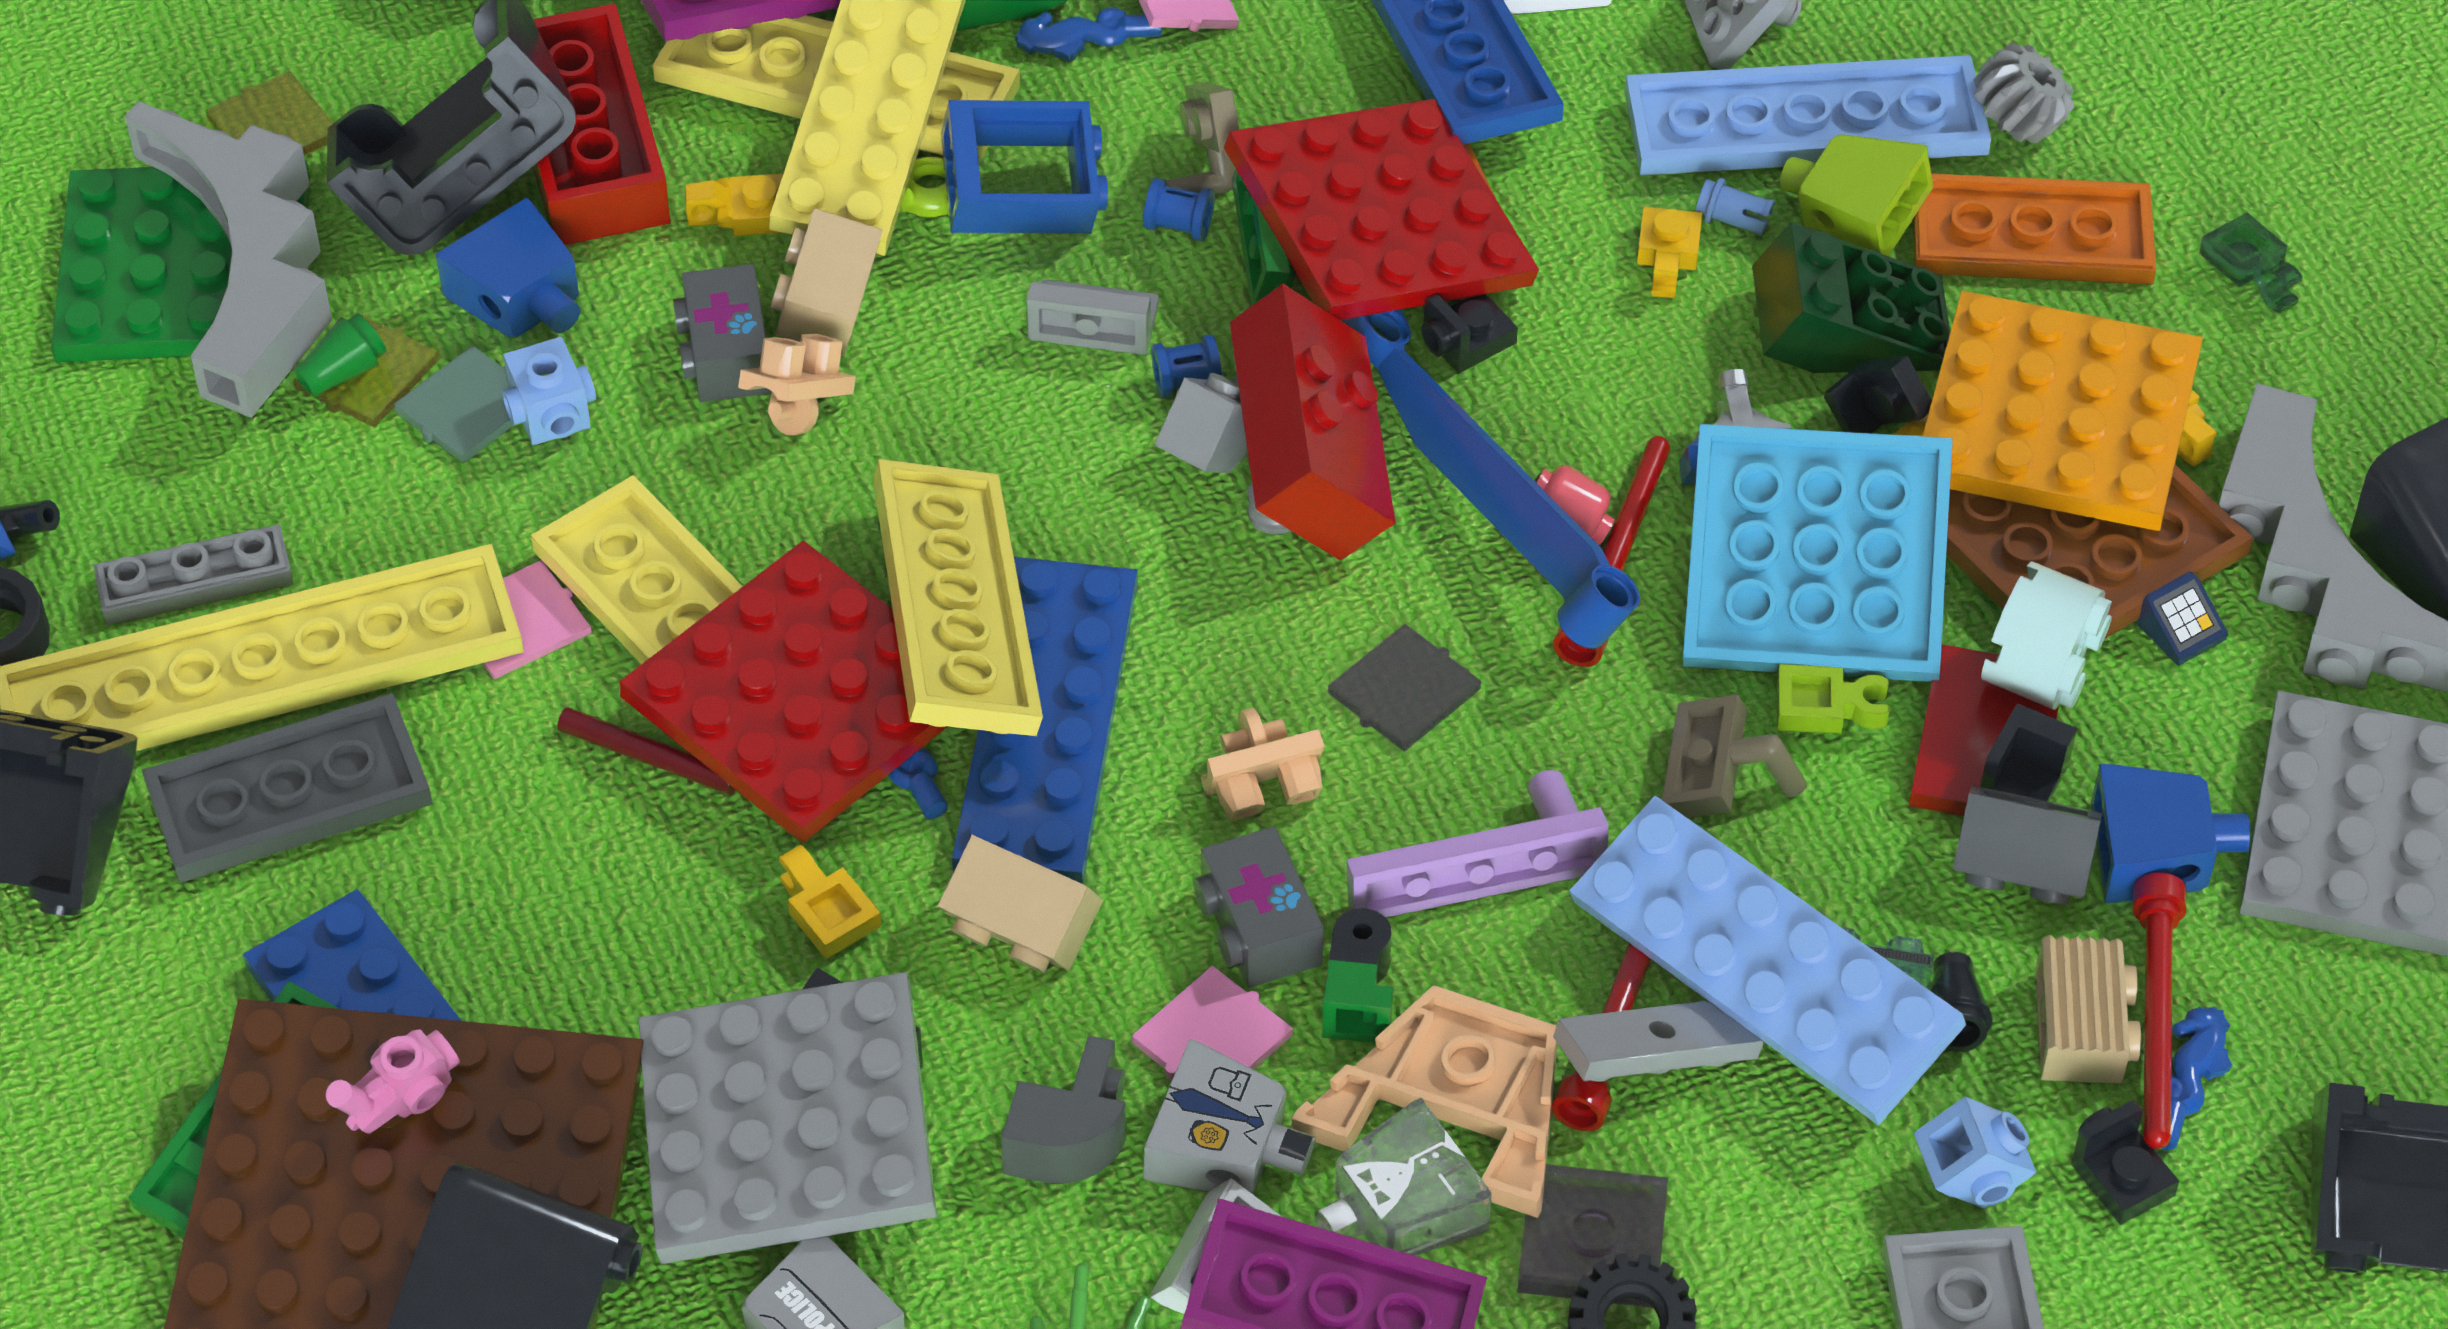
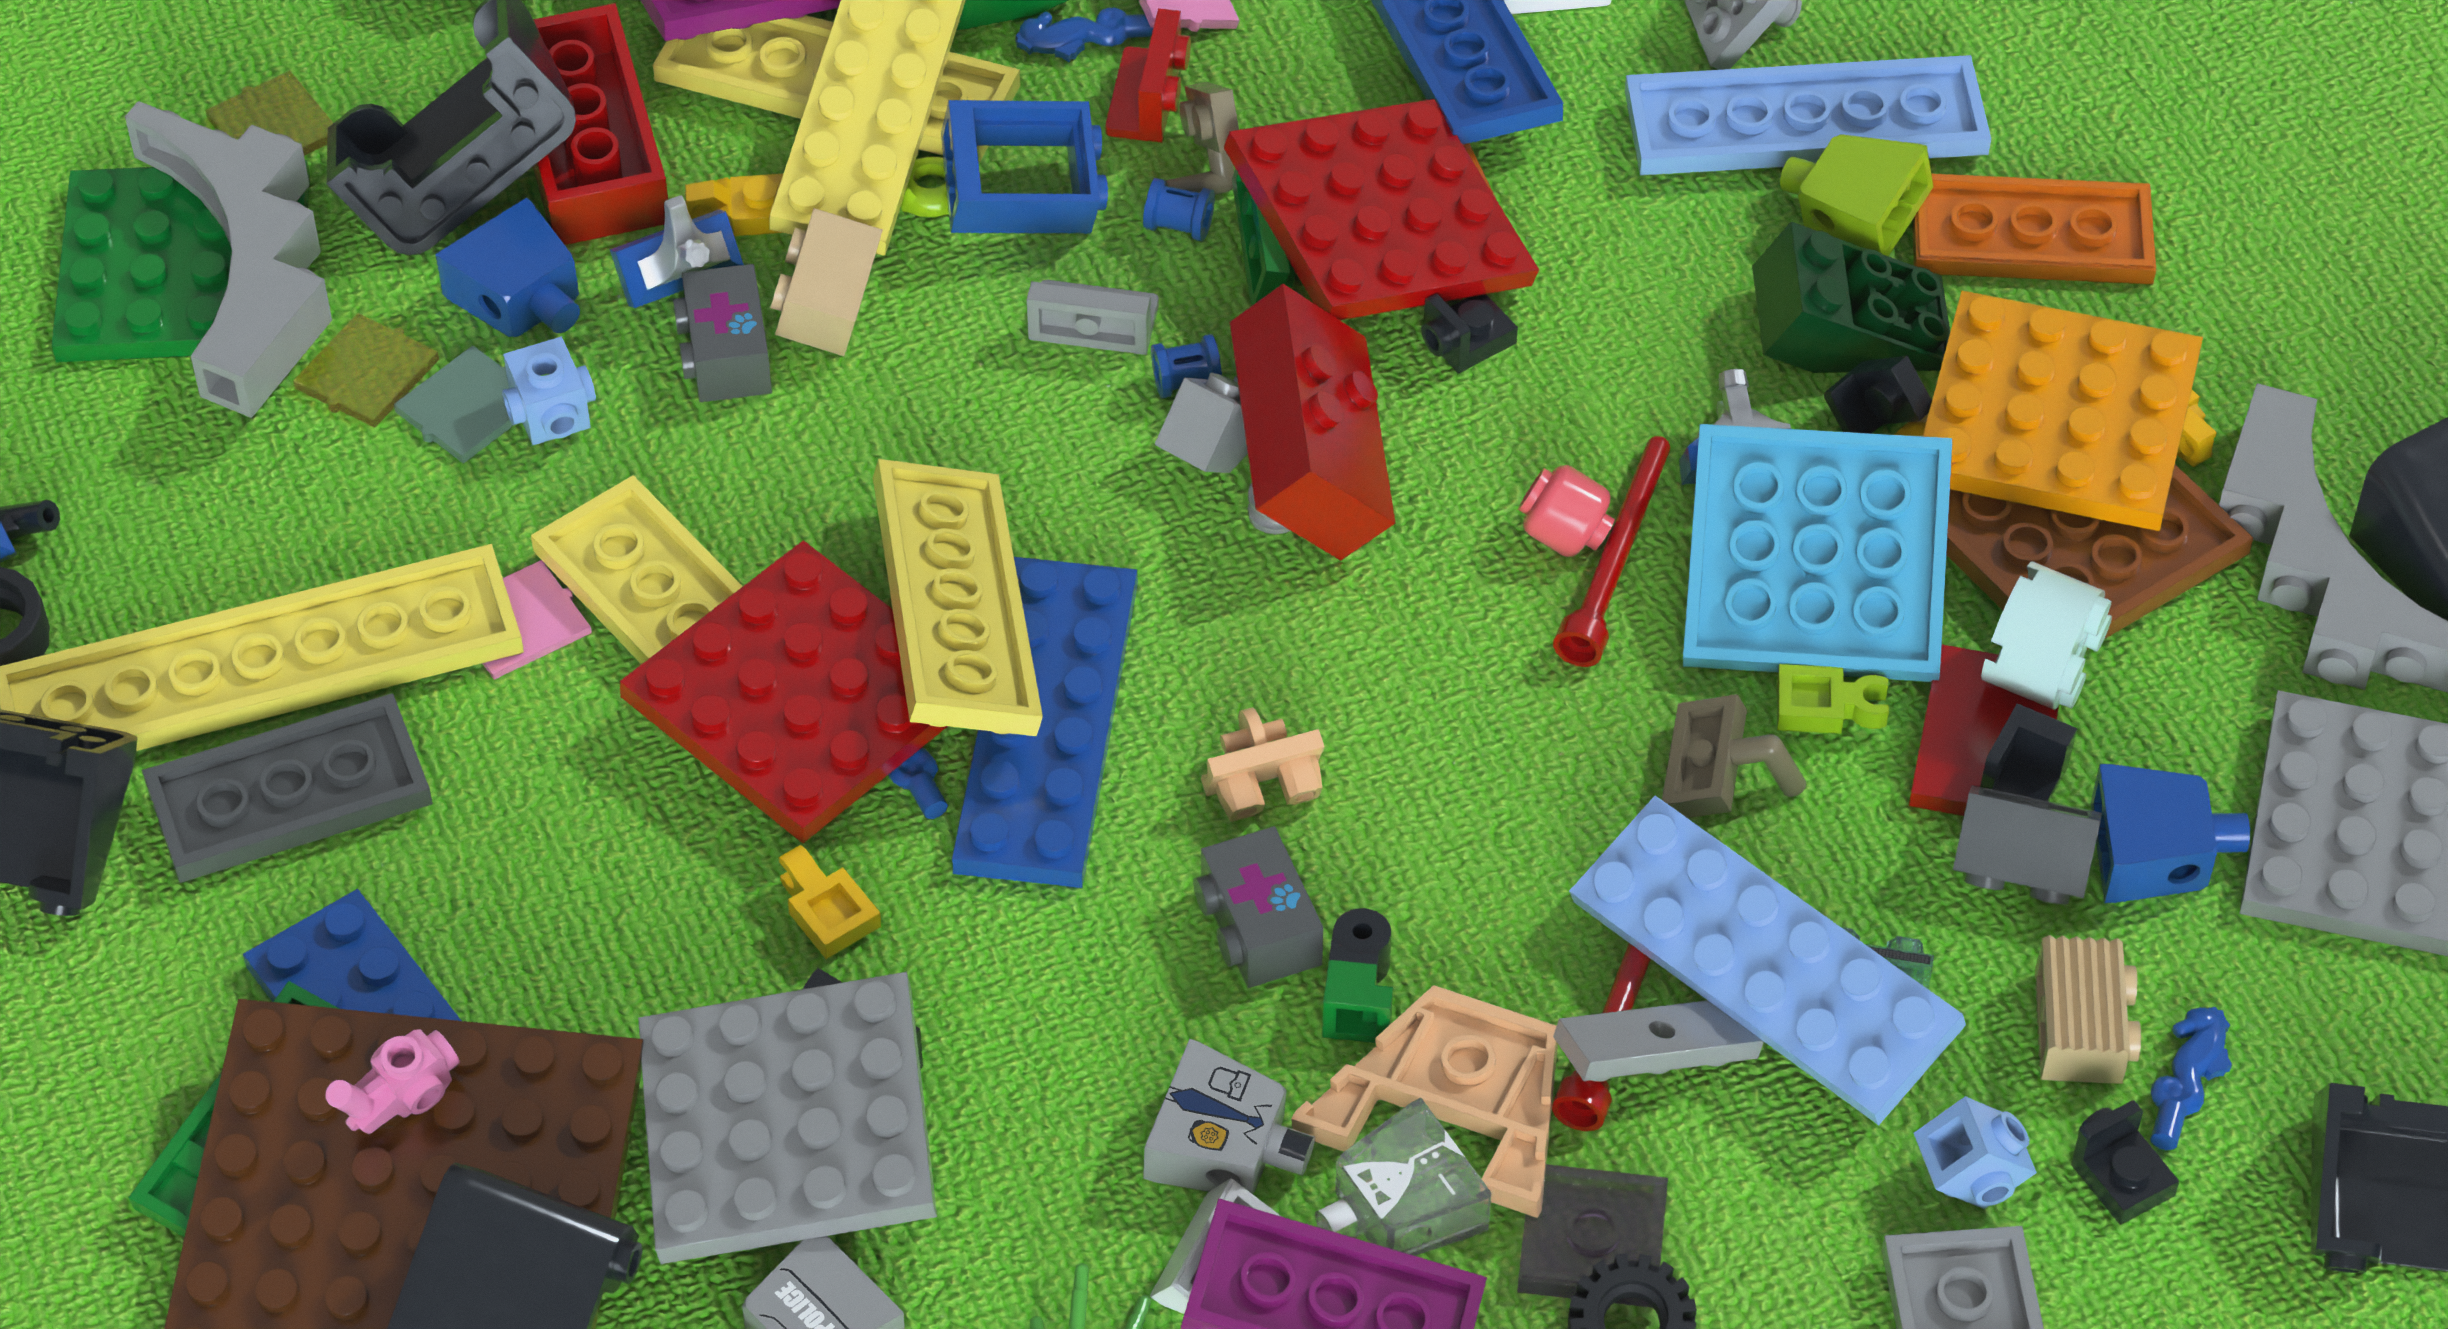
light grey tile [93,524,294,625] -> none
green cone [292,313,387,398] -> none
dark red bar [557,707,735,795] -> none
light nougat hips [738,334,856,436] -> none
tan brick [937,835,1103,973] -> none
dark grey brick [1001,1036,1126,1184] -> none
bright pink piece [1132,965,1293,1081] -> none
piece [1328,624,1481,752] -> none
blue piece [1341,309,1640,649] -> none
lavender piece [1347,770,1608,918] -> none
yellow plate [1637,206,1703,299] -> none
medium blue pin [1695,177,1775,237] -> none
black cone [1931,952,1993,1052] -> none
light grey gear [1973,42,2075,144] -> none
red piece [2132,873,2186,1149] -> none
slope [2138,571,2228,666] -> none
clear green plate [2199,212,2303,313] -> none
none -> piece [610,195,744,308]
none -> red bracket [1105,8,1191,143]

